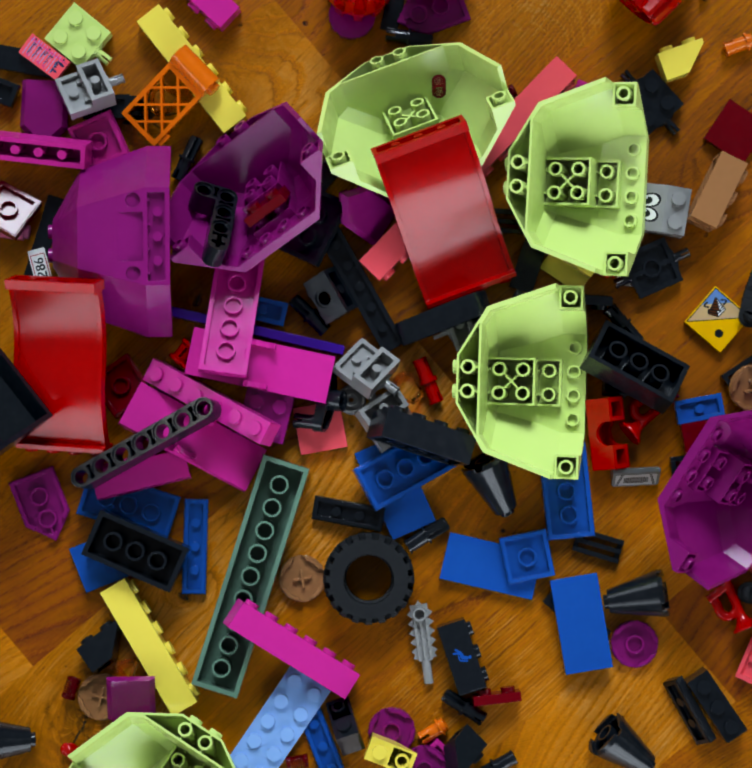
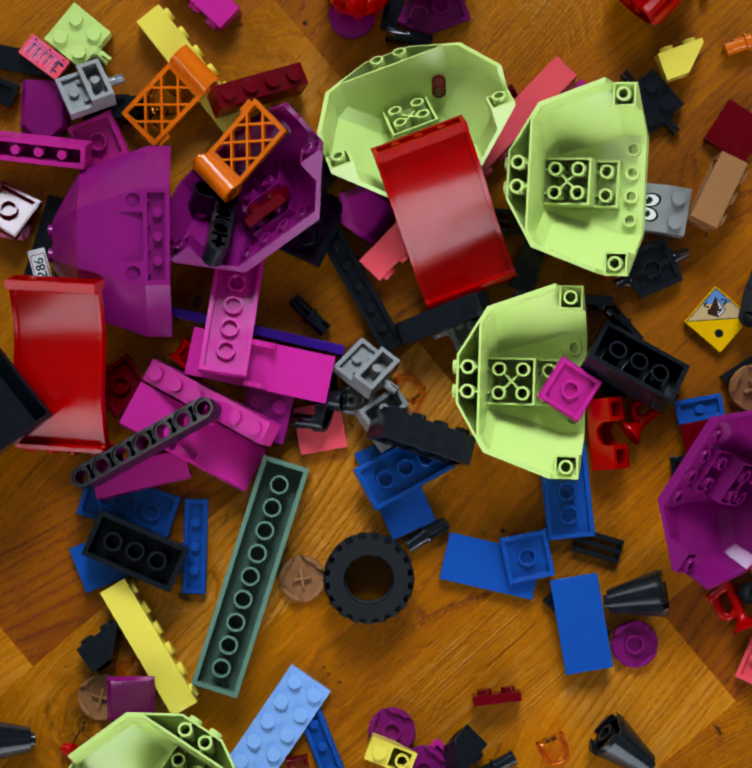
magenta tile [9,466,70,541] -> none
dark red piece [61,676,81,700] -> none
black axle [171,135,203,181] -> none
dark pink brick [223,598,360,699] -> none
blue plate [256,297,289,327] -> none
black brick [303,266,358,325] -> none
black tile [311,495,386,532] -> none
black slope [325,695,365,756] -> none
light grey piece [407,600,437,684] -> none
red pin [412,356,444,405] -> none
orange pin [417,718,449,745] -> none
black brick [437,617,489,696] -> none
black axle [441,689,487,726] -> none
black cone [461,453,517,517] -> none
light yellow panel [540,254,594,286] -> none
slope [610,466,661,487] -> none
black tile [663,675,716,745] -> none
black brick [684,667,747,743] -> none
none -> orange piece [193,98,289,203]
none -> dark red brick [207,62,309,118]
none -> clear orange piece [536,731,569,765]
none -> dark pink plate [537,356,602,422]

